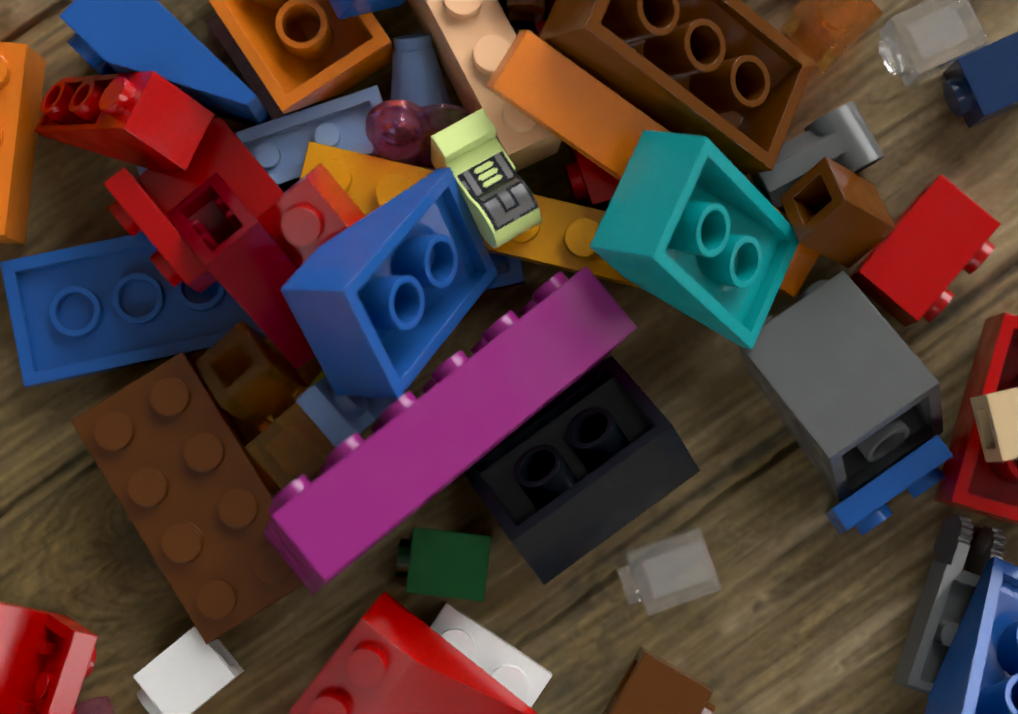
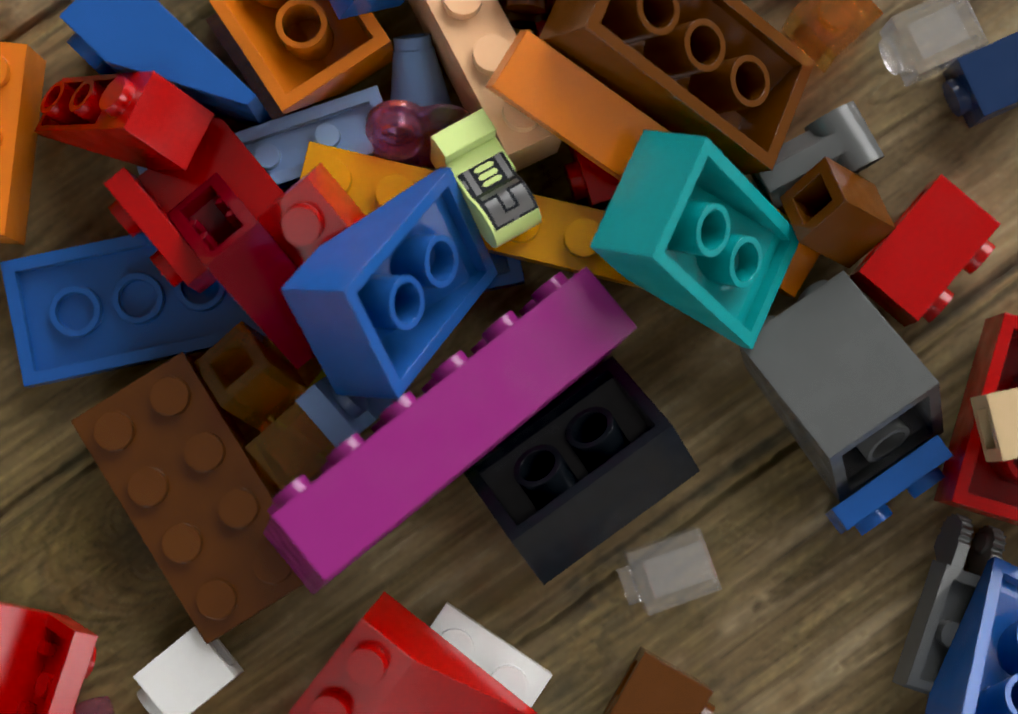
dark green brick [396,526,492,602] -> none

